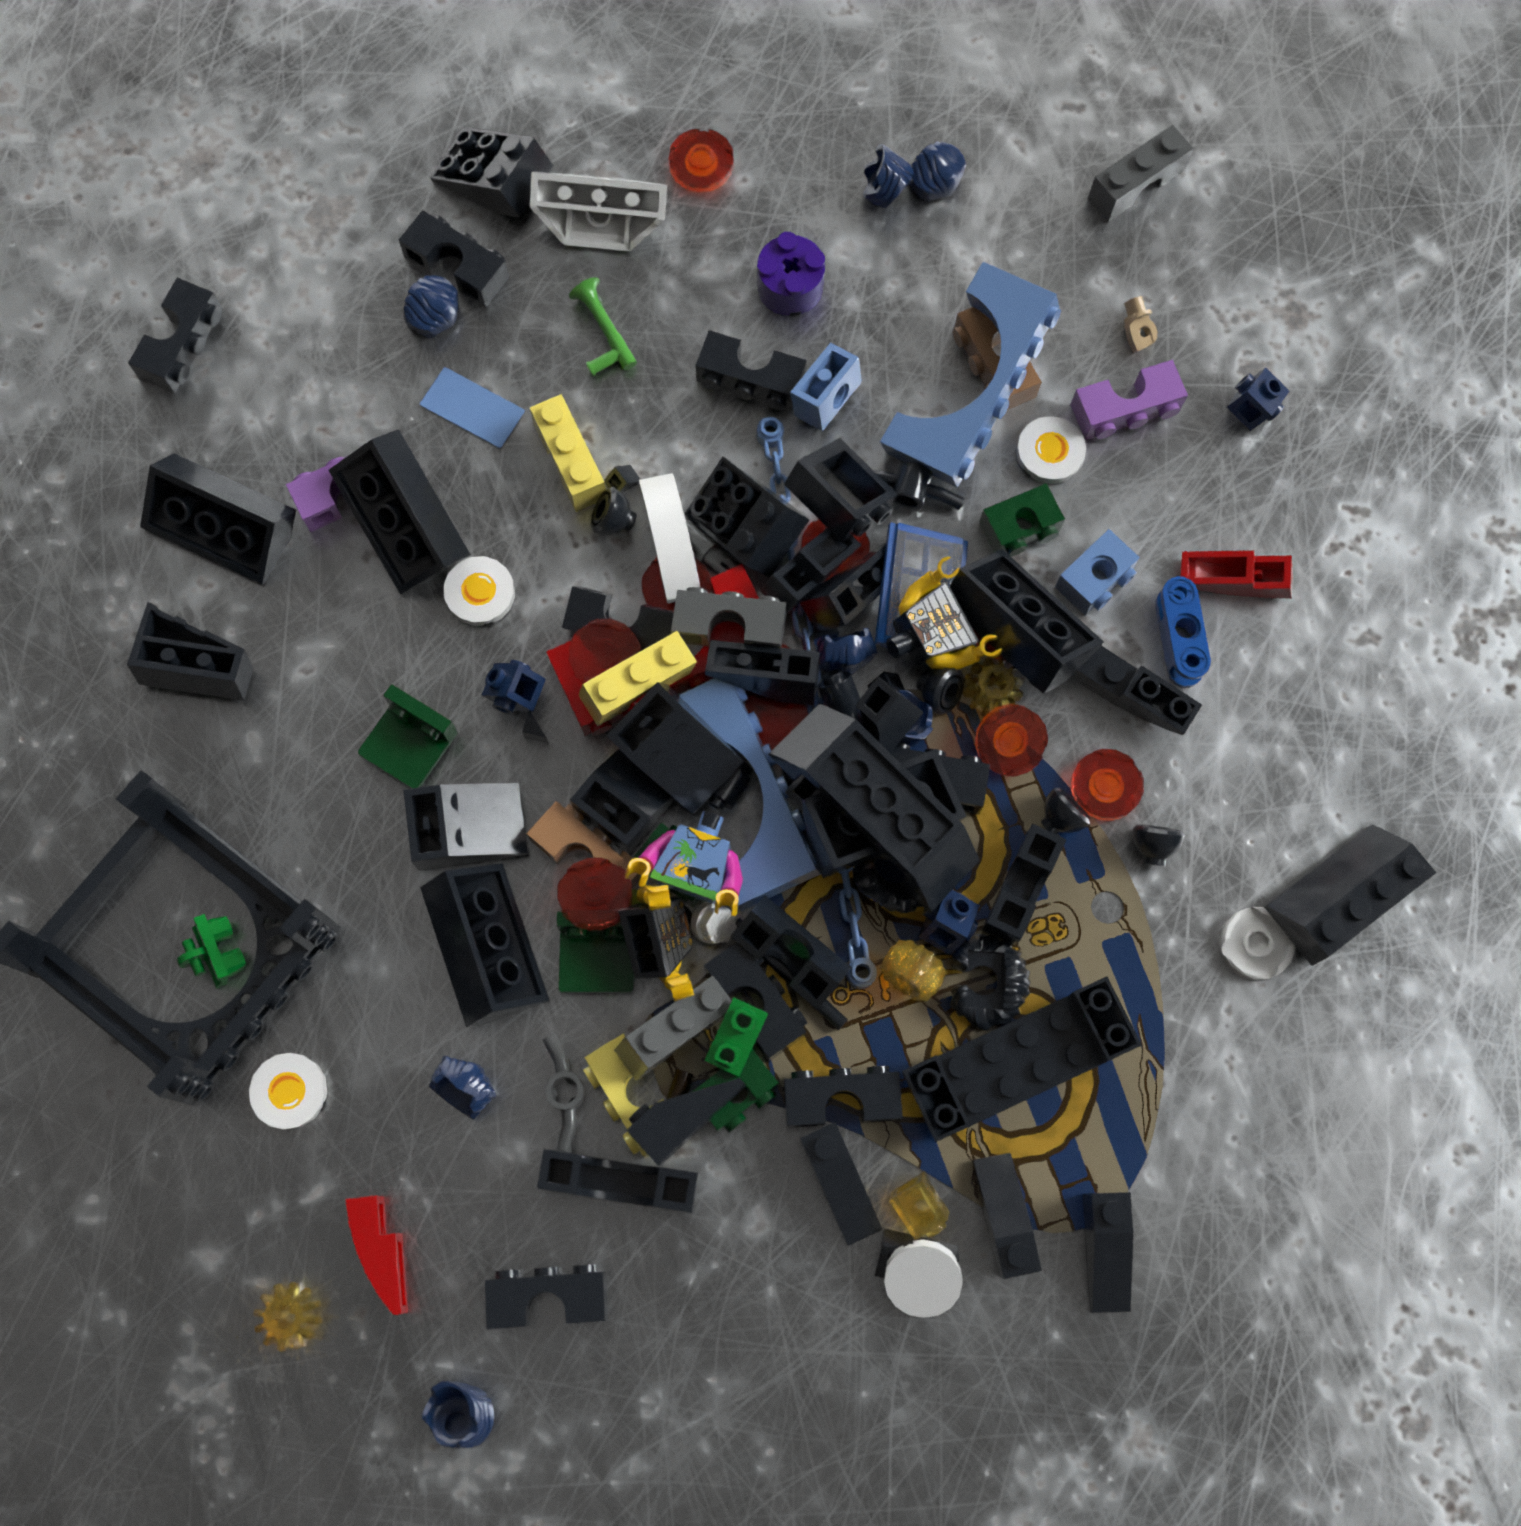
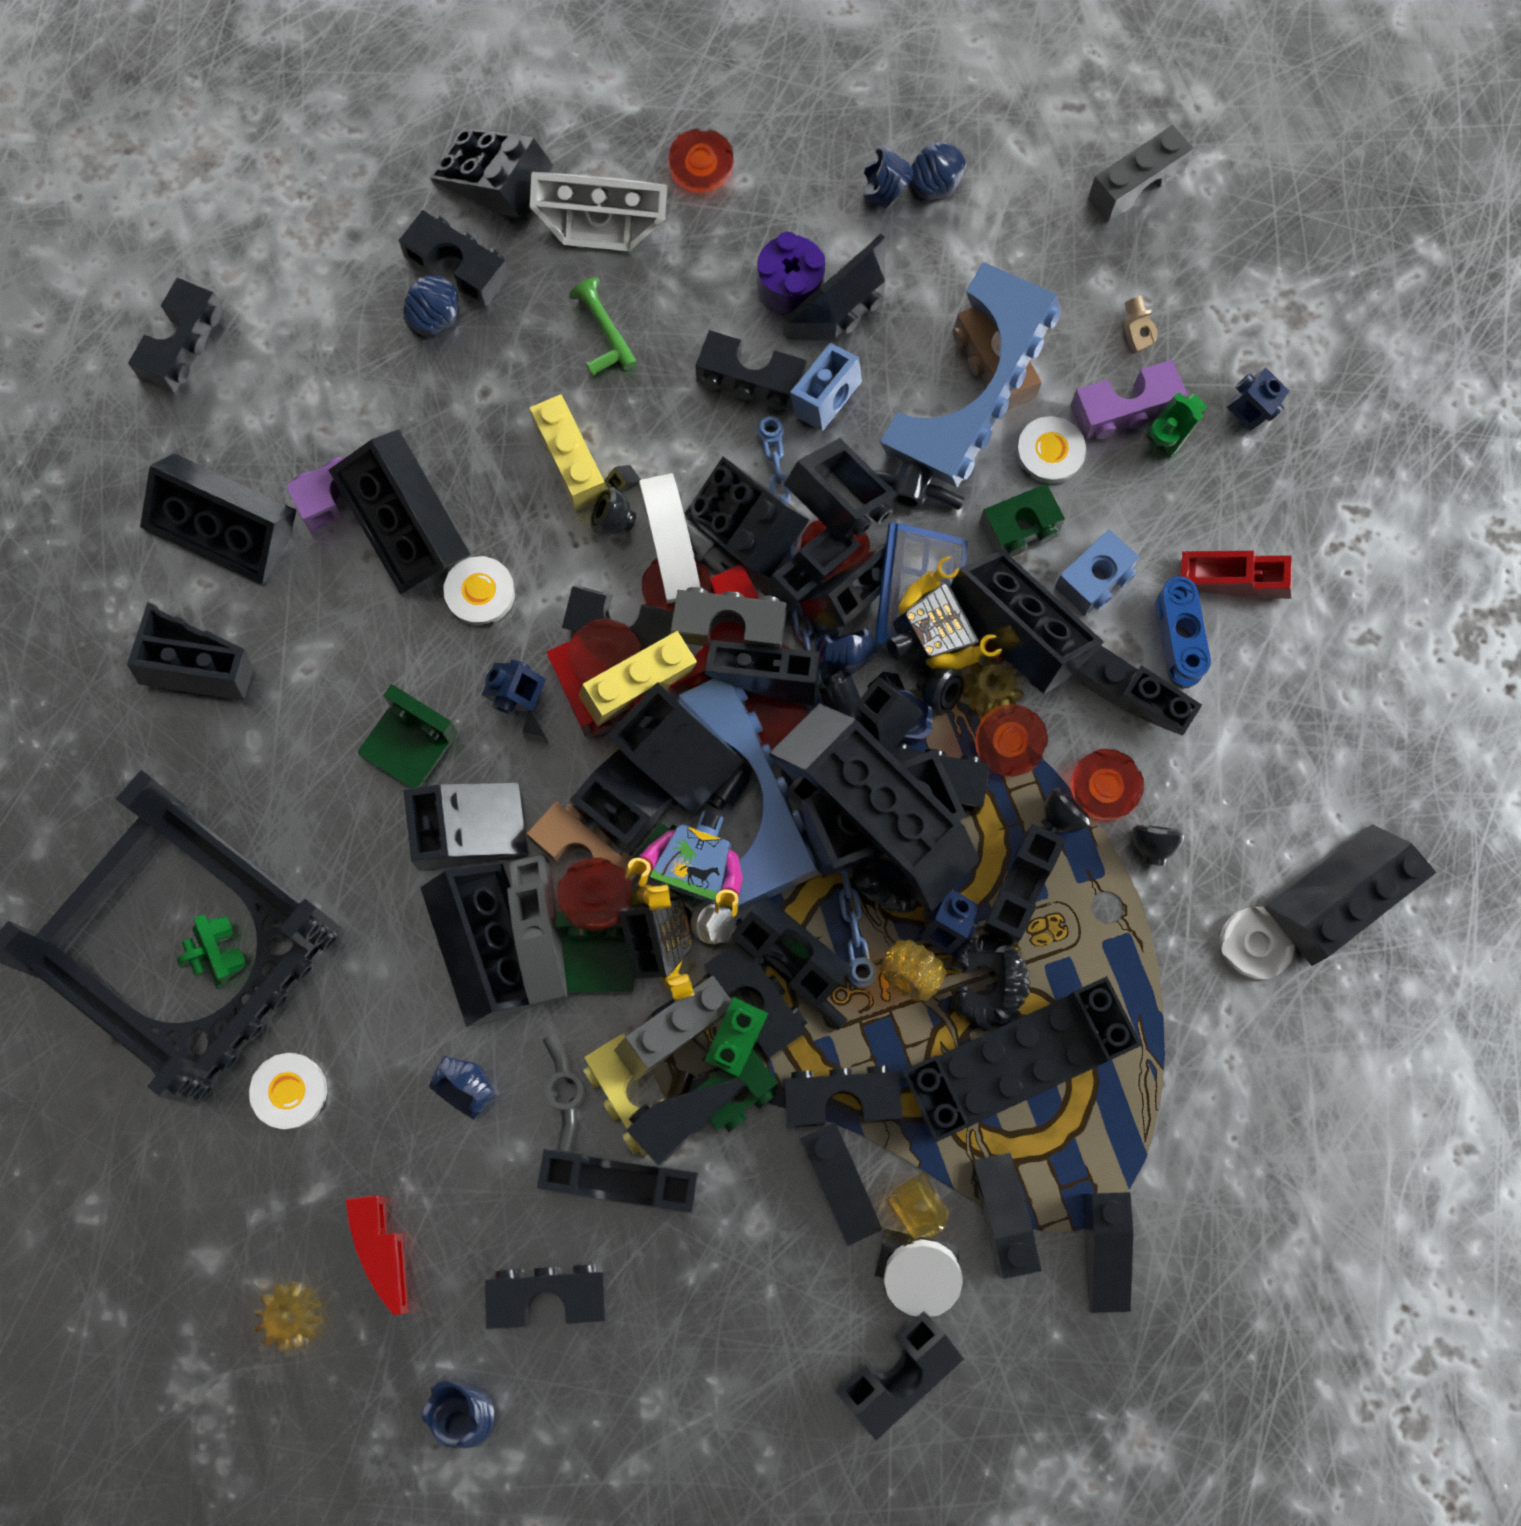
medium blue sticker [420,367,525,448] -> none
none -> dark grey slope [507,854,568,1007]
none -> black wedge [783,233,886,340]
none -> black arch [836,1311,964,1441]
none -> green hips [1147,392,1207,458]

